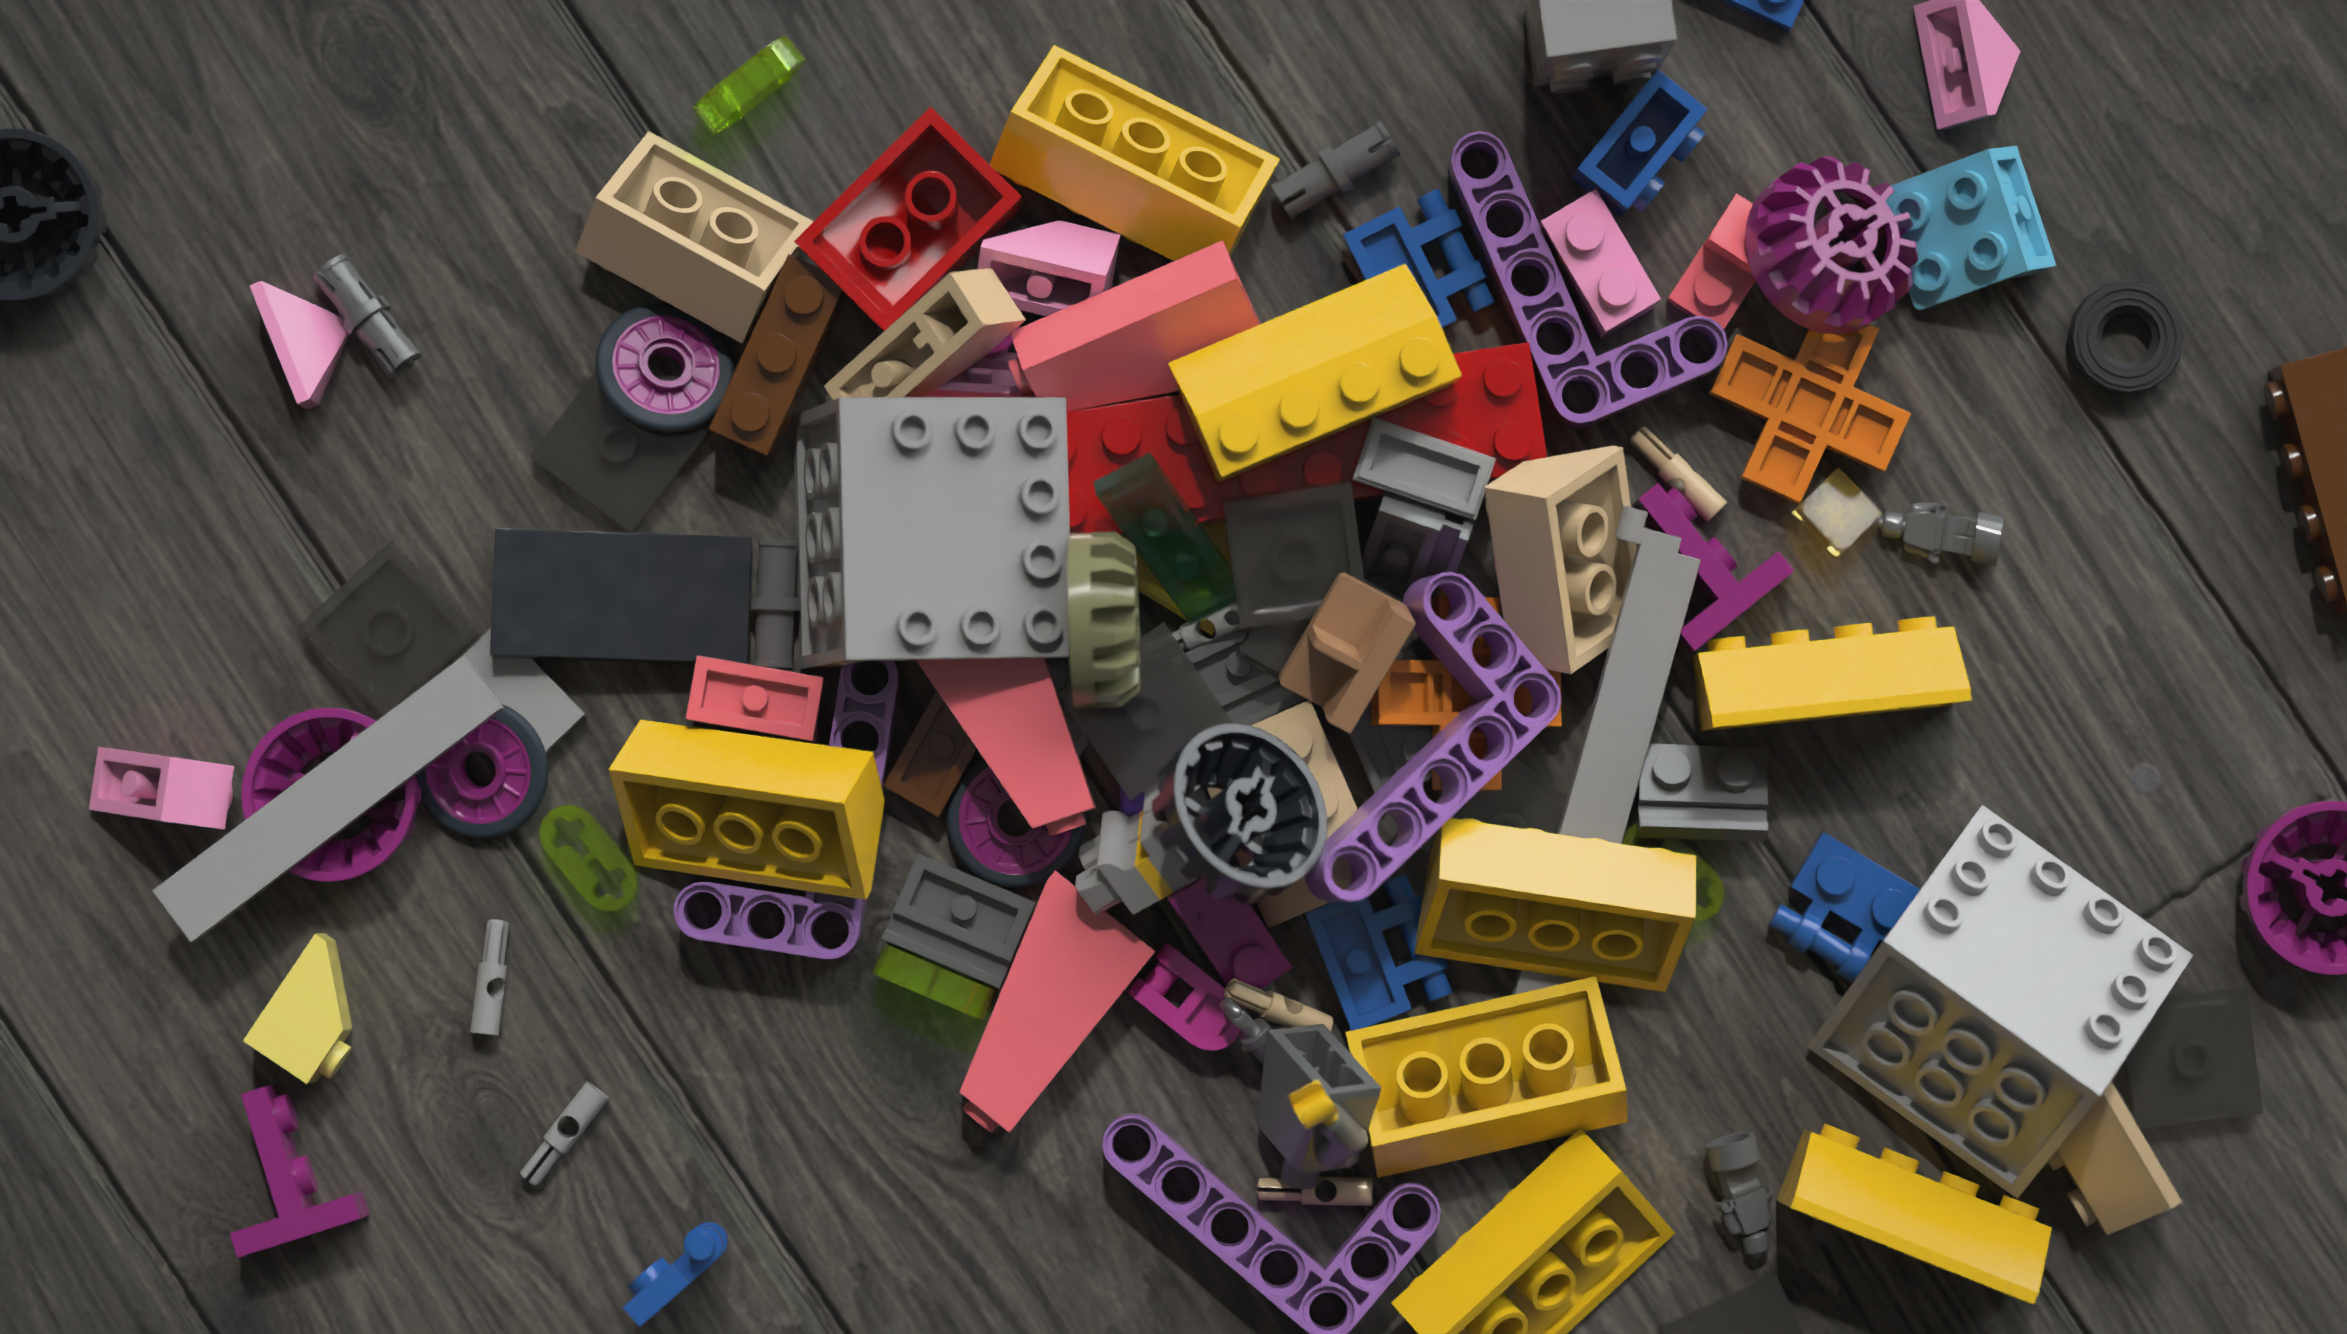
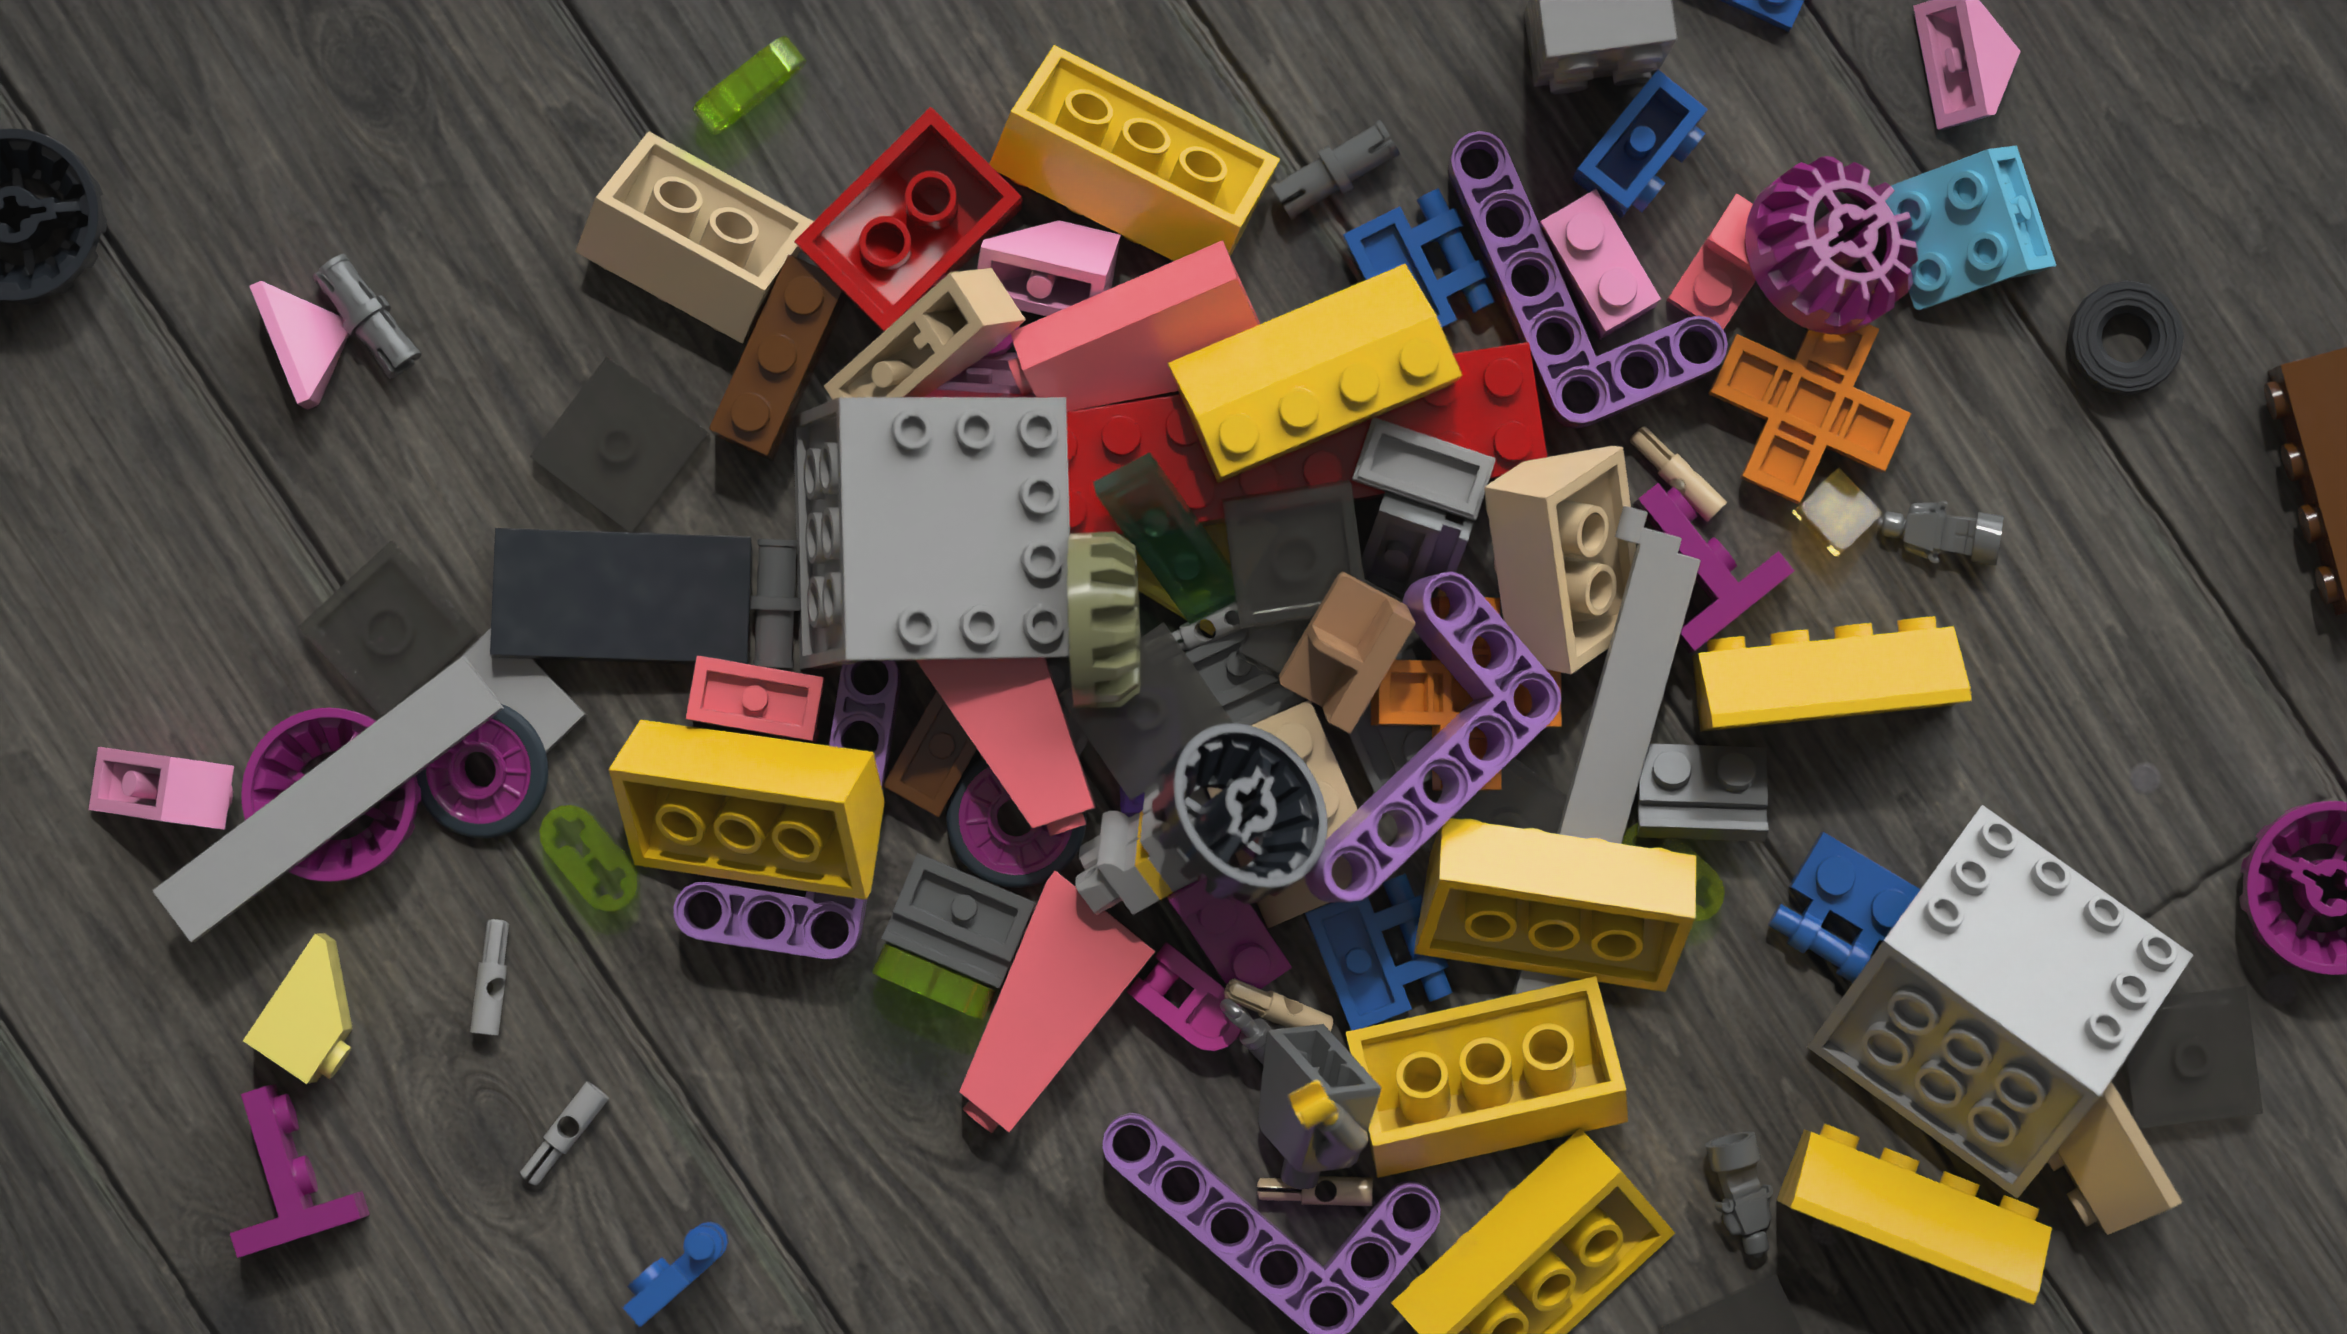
wheel [595,303,734,433] -> none

